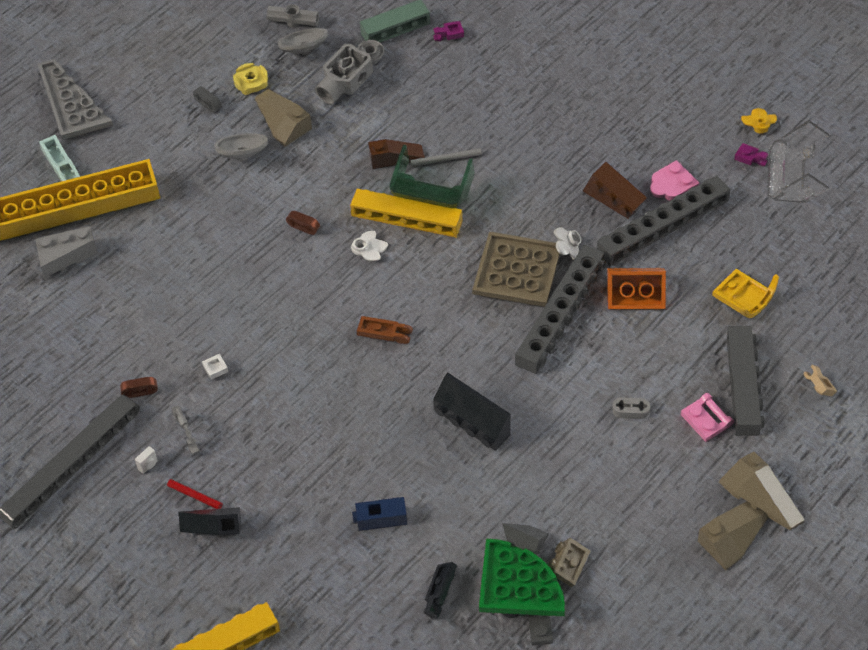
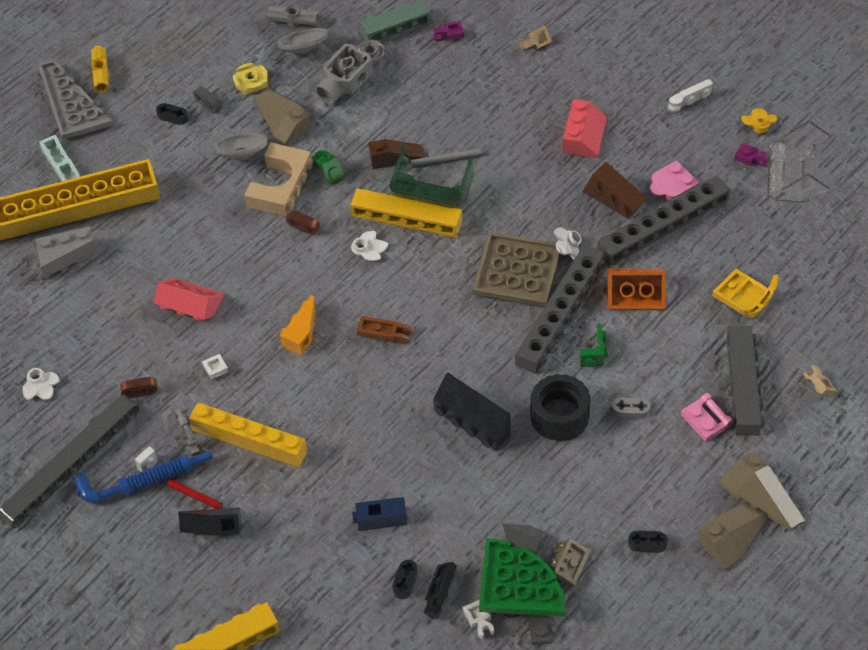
none -> white plate [23,368,60,400]
none -> blue piece [73,451,213,503]
none -> yellow piece [91,45,110,93]
none -> coral slope [154,278,224,321]
none -> black beam [156,103,188,125]
none -> yellow brick [189,402,308,468]
none -> tan arch [244,143,314,217]
none -> light orange slope [280,295,316,355]
none -> green bracket [311,150,345,184]
none -> black beam [392,560,418,599]
none -> white plate [463,600,494,639]
none -> tan plate [519,26,552,49]
none -> black tyre [530,374,591,441]
none -> coral slope [563,99,607,158]
none -> green bracket [580,324,608,367]
none -> black beam [628,530,668,553]
none -> white hinge [668,79,713,113]

